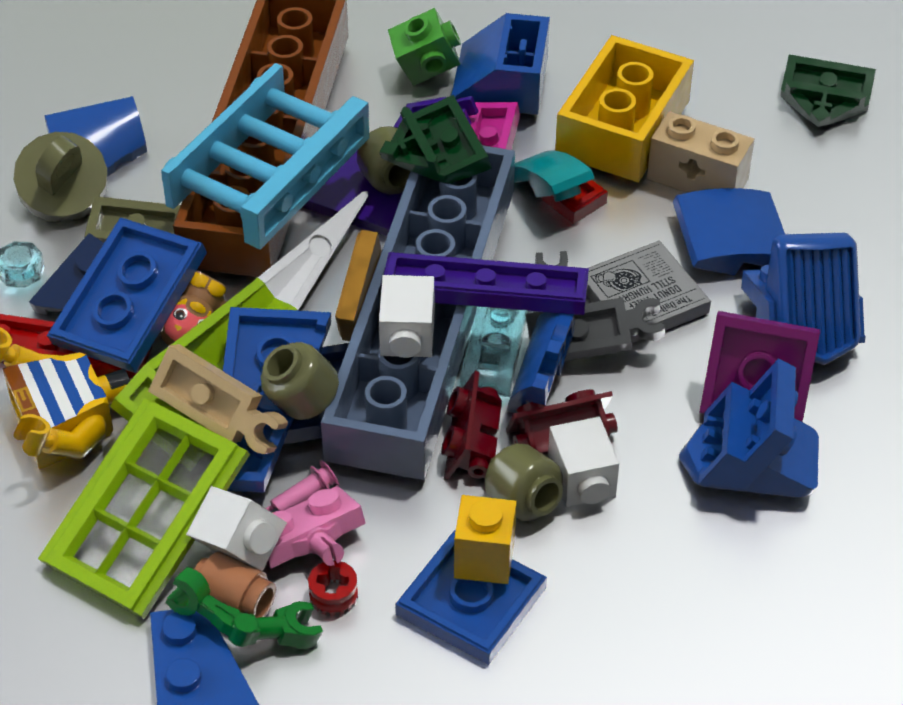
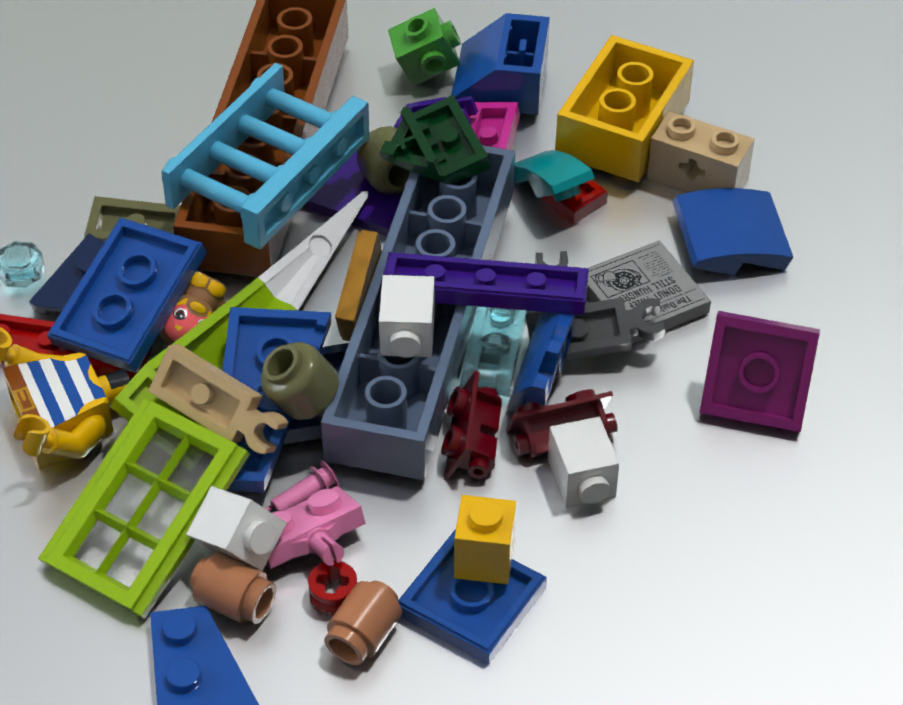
olive tile [13,132,108,222] -> none
blue slope [44,96,147,177] -> none
green piece [165,567,323,649] -> none
olive head [485,443,563,521] -> none
blue piece [679,358,819,498] -> none
blue piece [741,233,866,365] -> none
dark green slope [780,54,876,127] -> none
none -> nougat brick [324,581,402,665]

